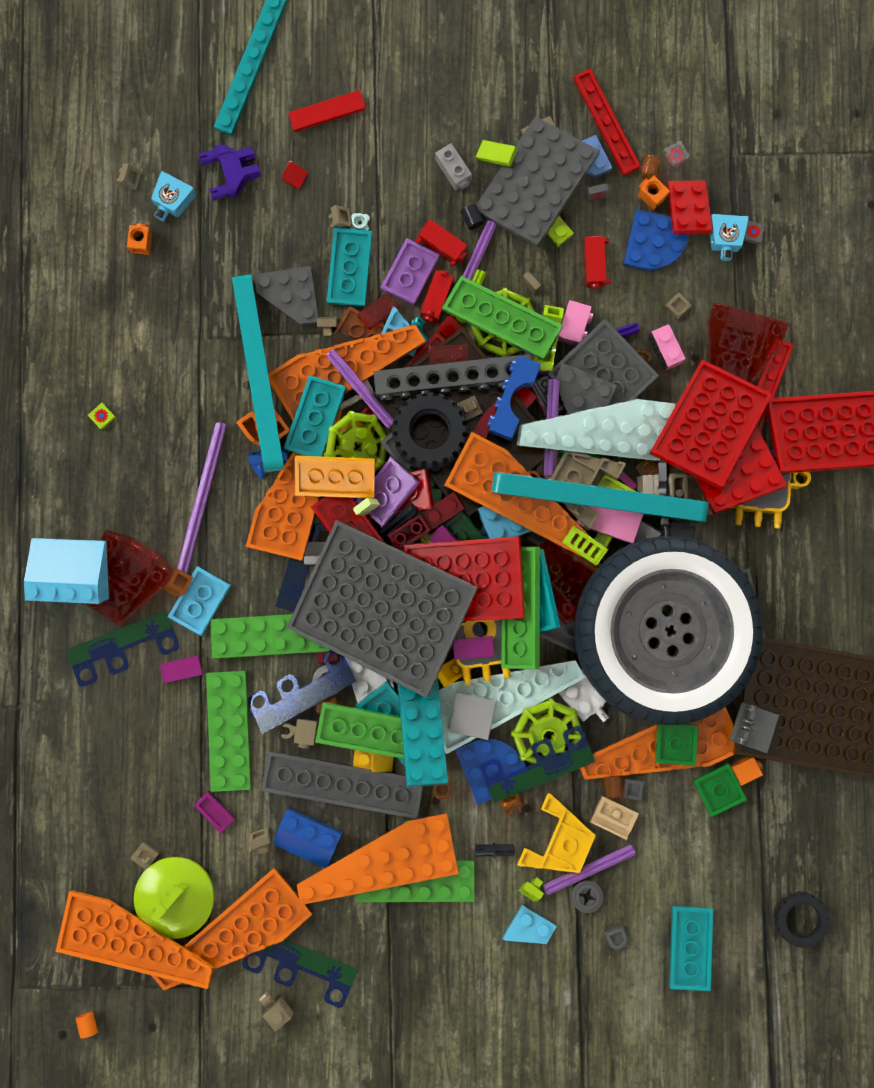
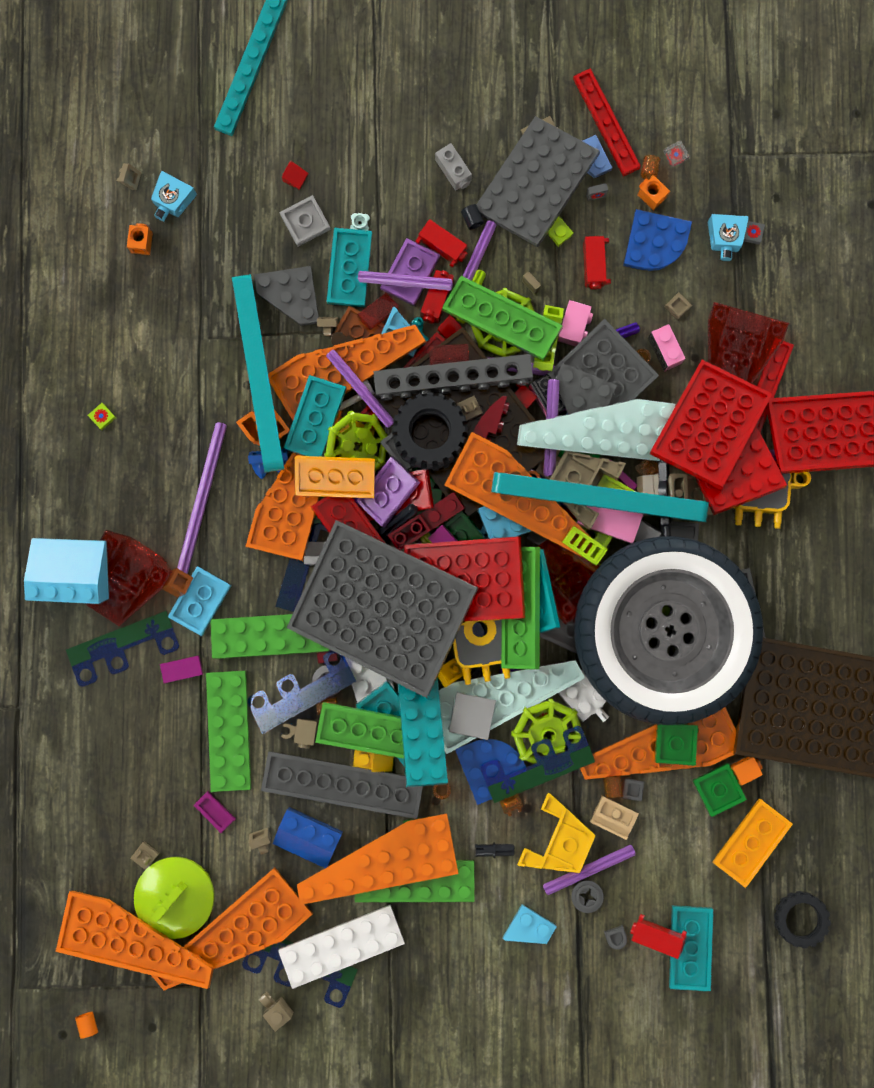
dark purple connector [198,145,261,201] -> none
red tile [288,90,366,132] -> none
dark tan tile [329,205,352,229] -> none
yellowish green tile [353,498,380,516] -> none
magenta tile [453,636,495,660] -> none
lime tile [476,140,518,167] -> none
blue arch [487,355,541,441] -> none
lime tile [518,877,544,902] -> none
red plate [667,181,712,235] -> none
dark grey hinge [729,702,779,753] -> none
none -> white plate [278,905,405,989]
none -> light grey tile [279,195,331,247]
none -> medium lavender axle [358,271,453,291]
none -> red brick [630,914,687,959]
none -> light orange plate [712,799,793,888]

